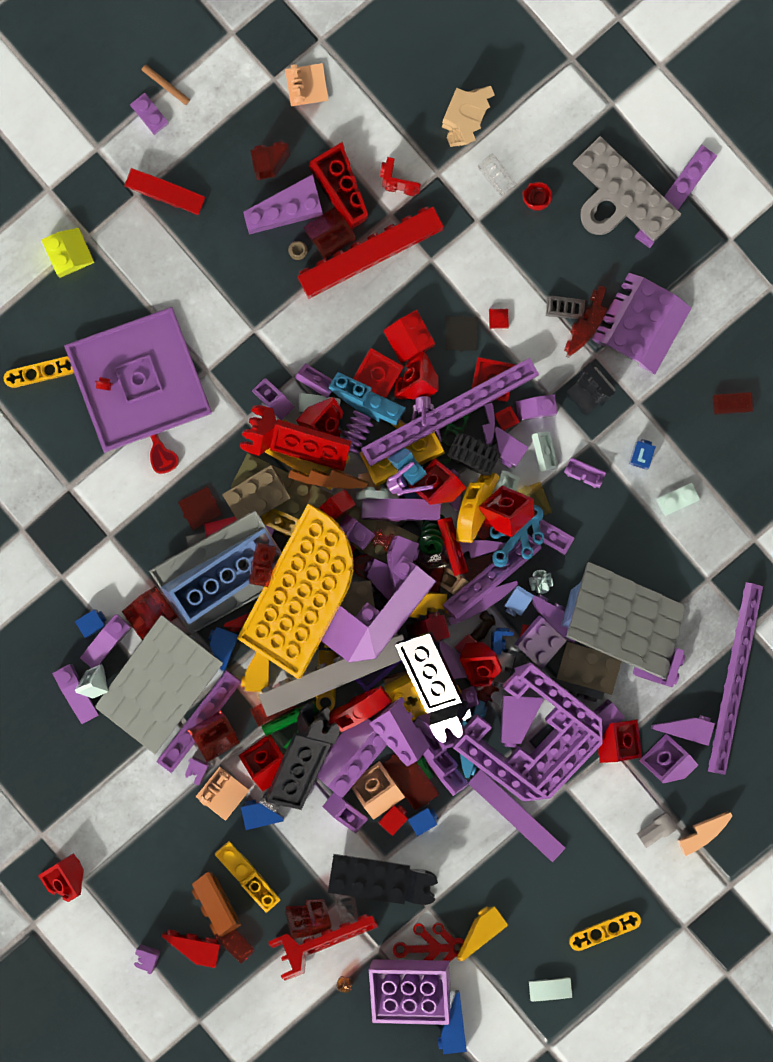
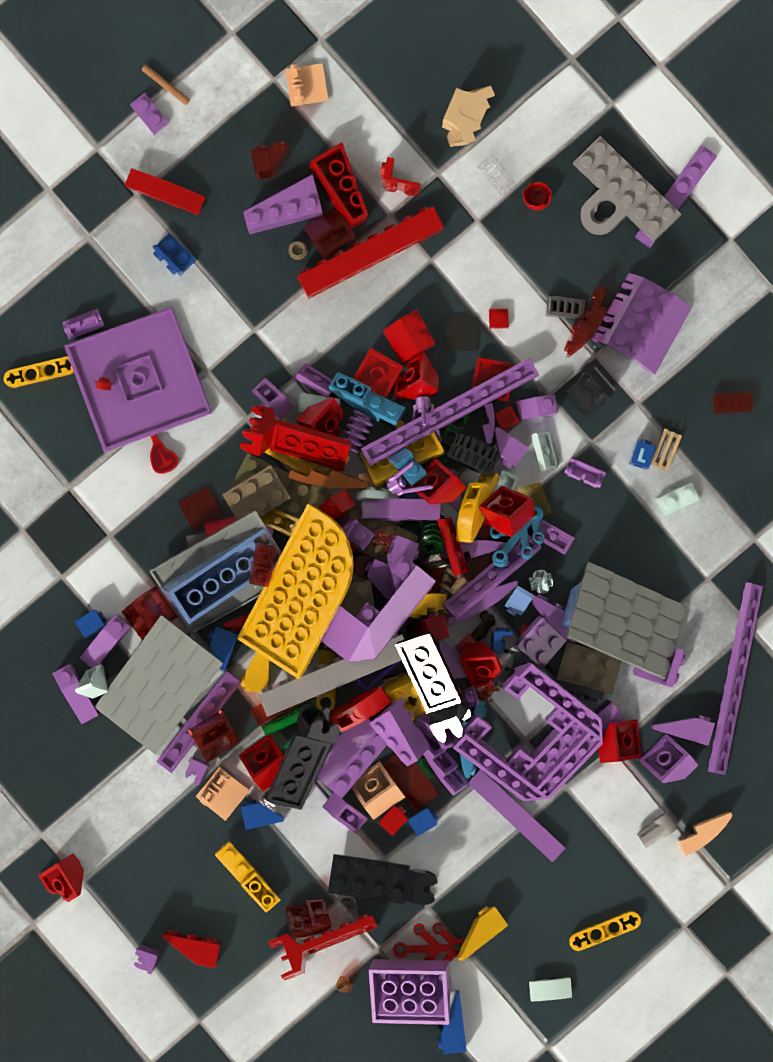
neon yellow slope [41,228,95,278] -> none
dark orange slope [192,872,242,937] -> none
clear red slope [213,929,255,964] -> none
medium lavender slope [500,695,543,747] -> none
none -> medium lavender hinge [62,309,105,340]
none -> blue bracket [152,233,196,276]
none -> tan tile [650,428,682,471]

